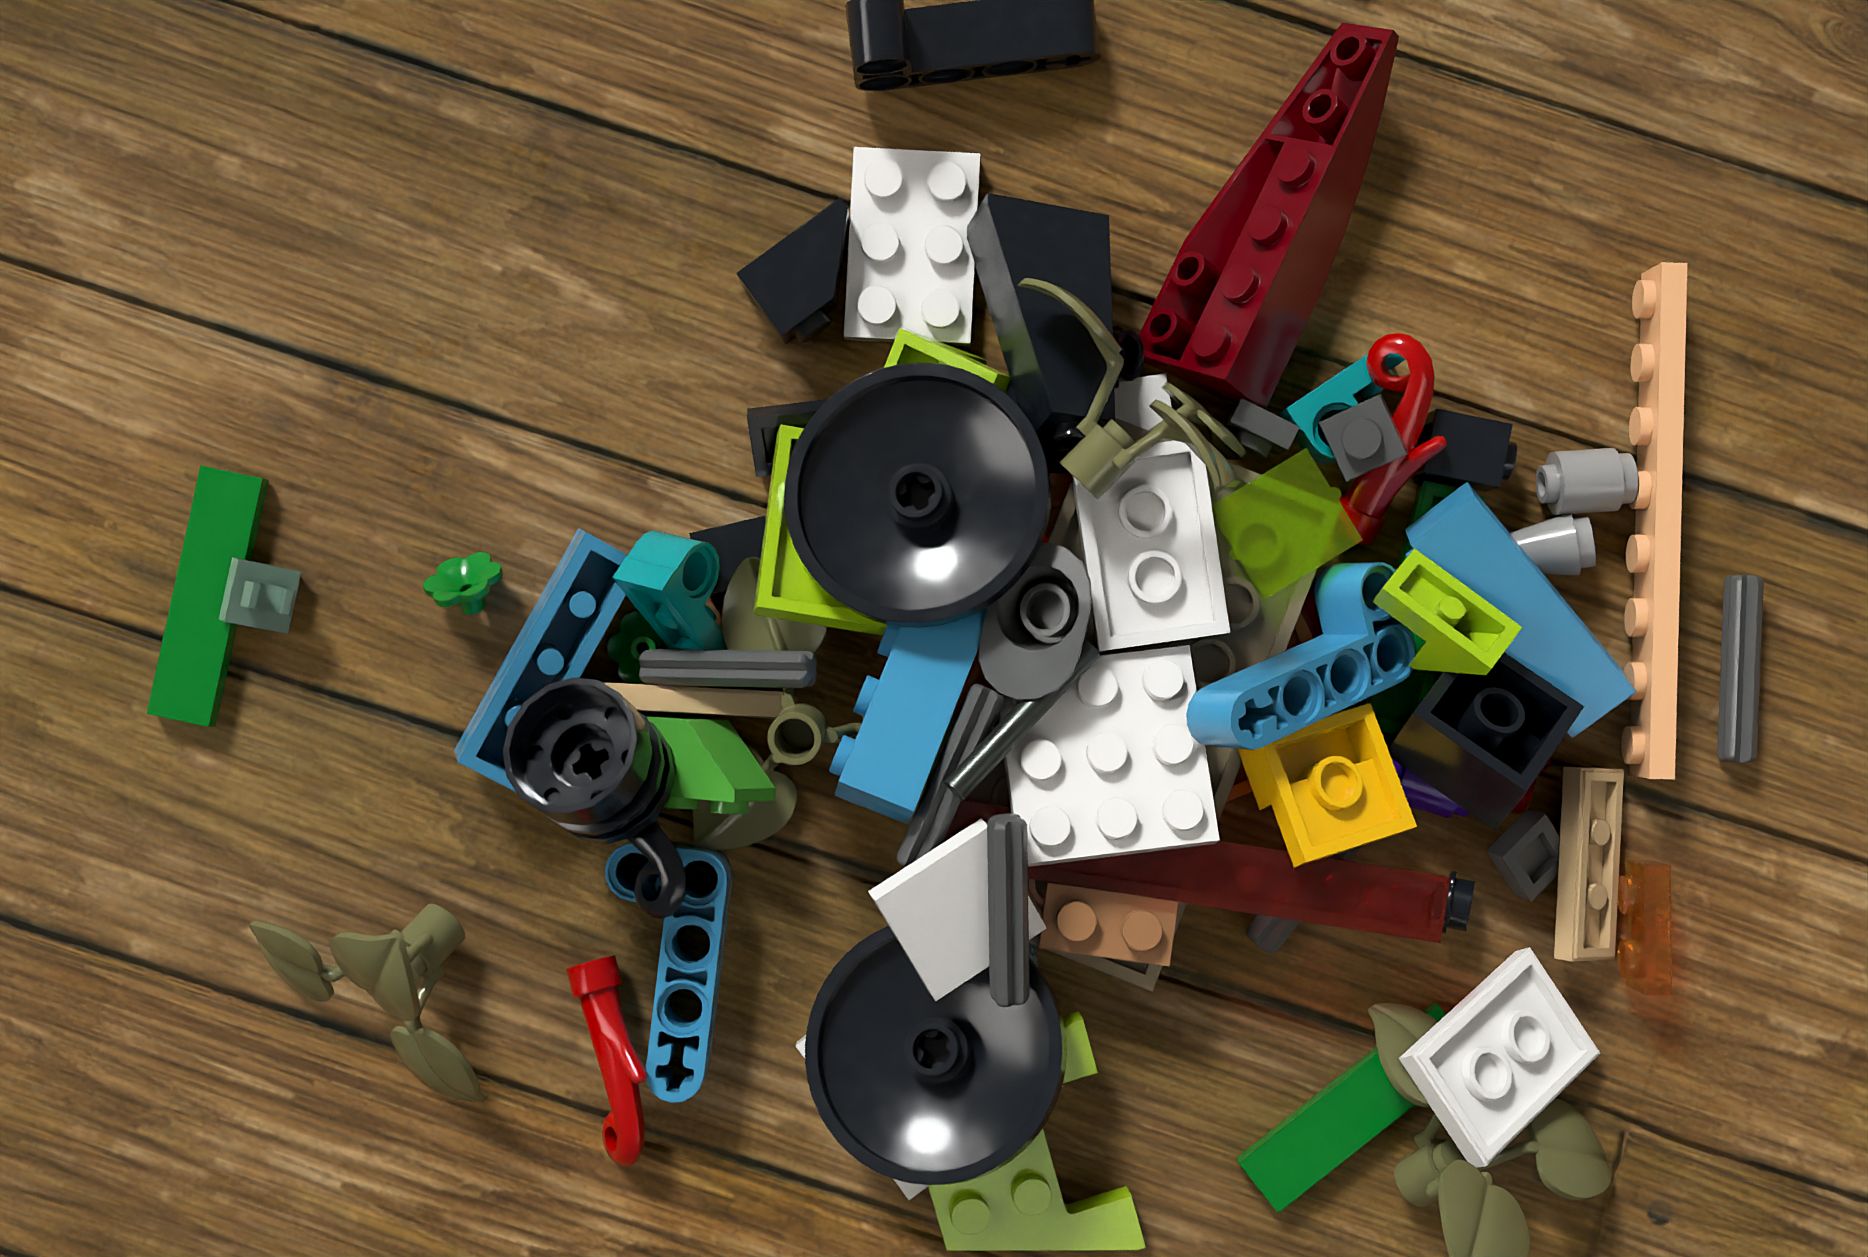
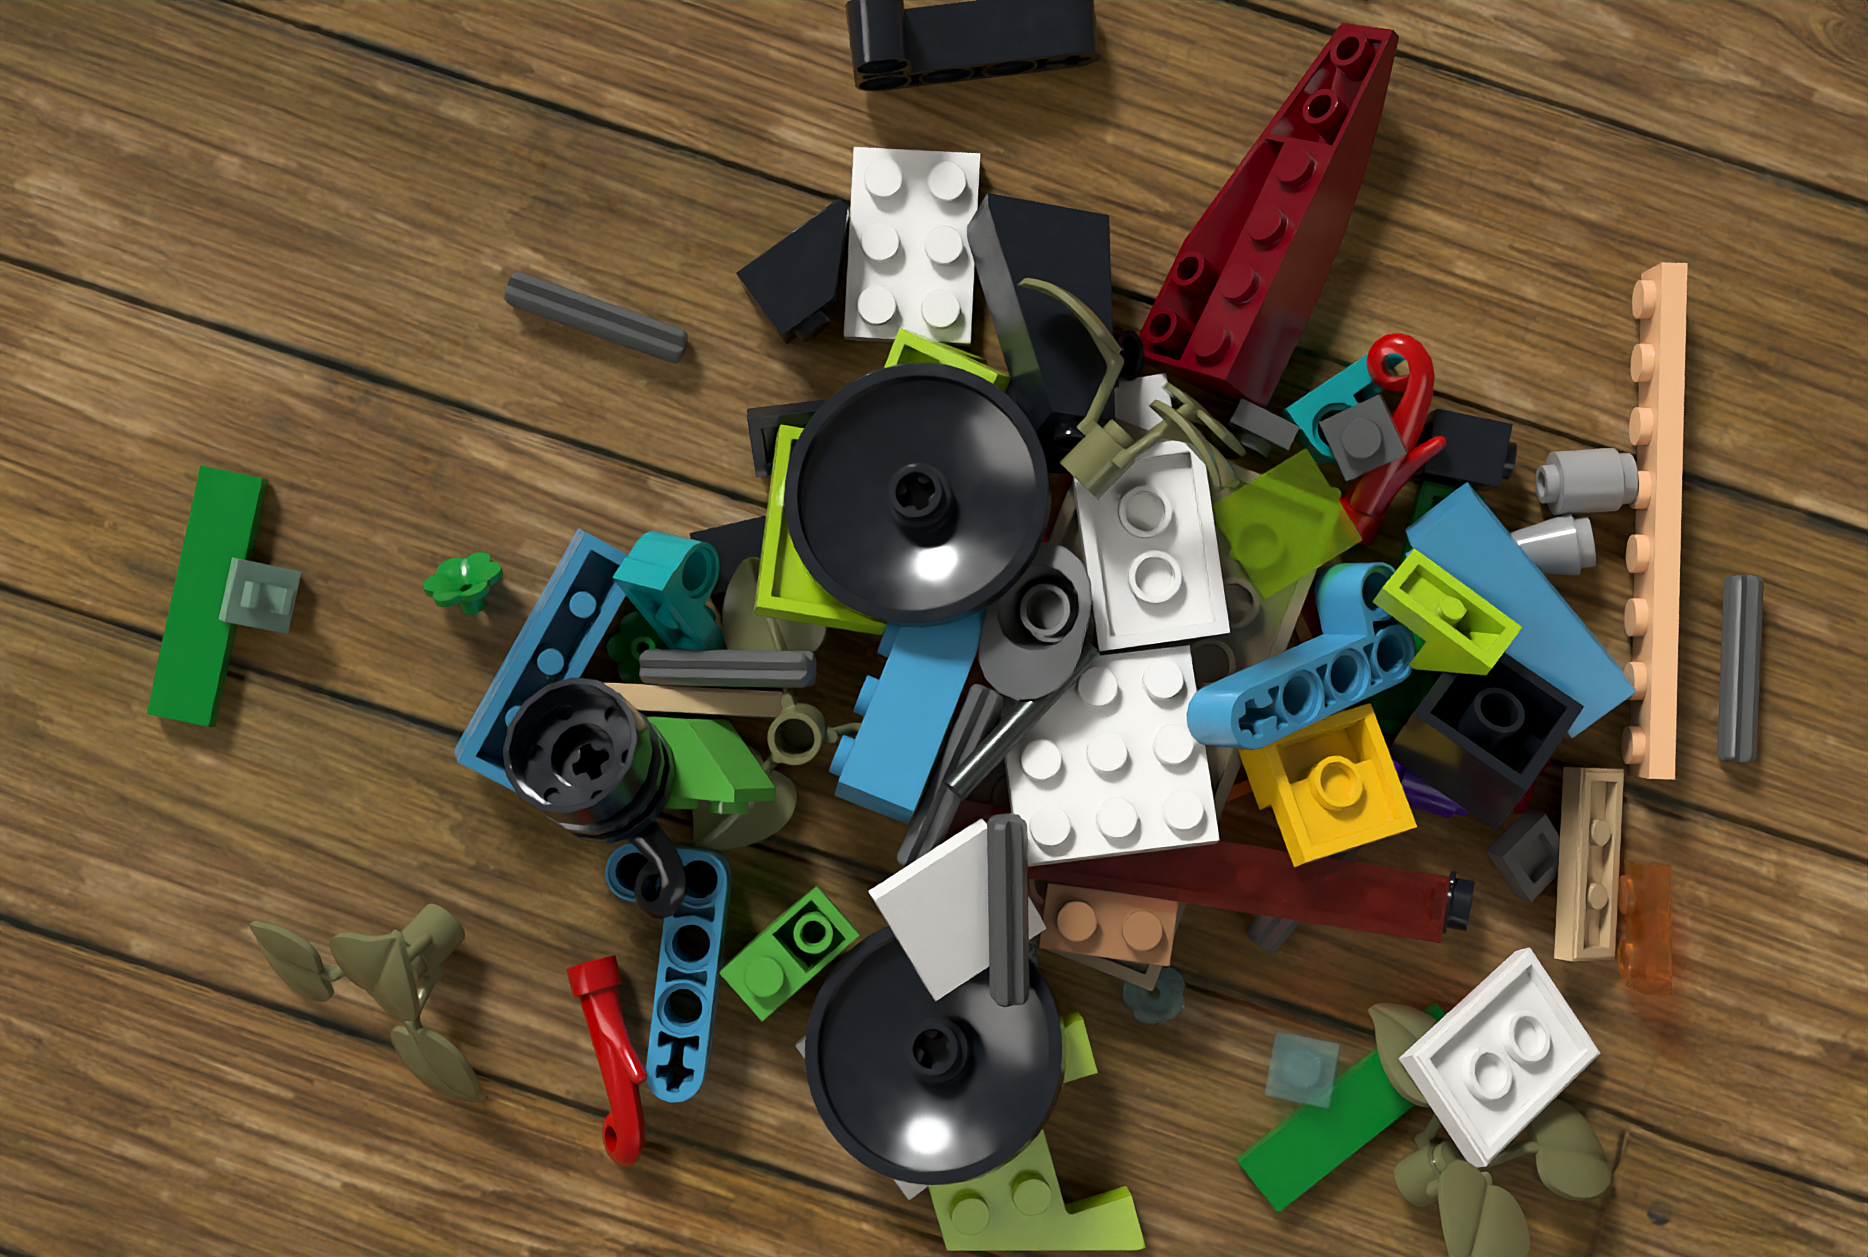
none -> dark grey axle [504,271,689,364]
none -> bright green slope [719,885,860,1021]
none -> clear light blue plate [1123,967,1185,1025]
none -> clear light blue plate [1264,1031,1341,1110]

